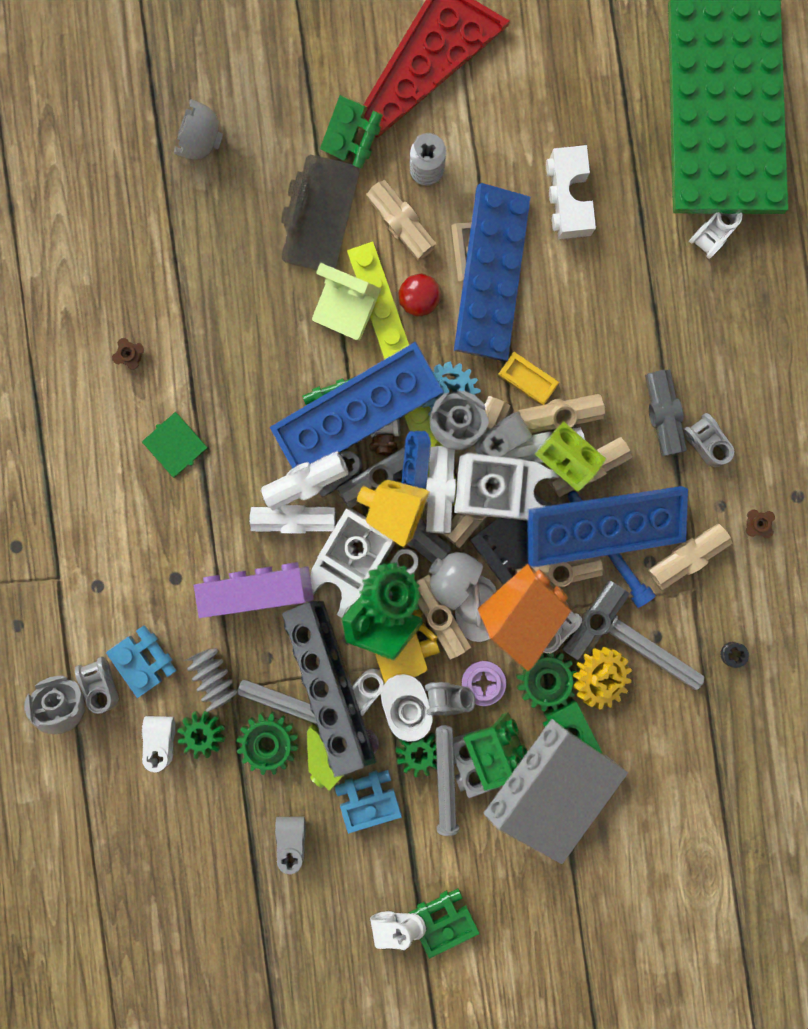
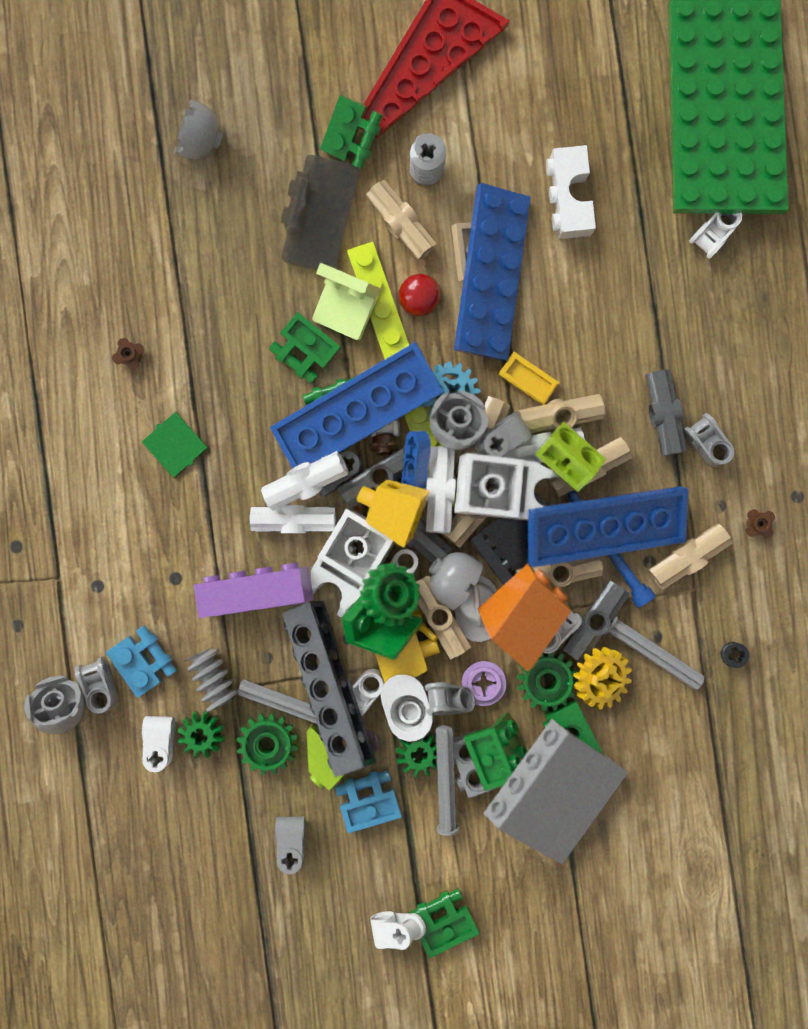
none -> green plate [269,312,341,384]

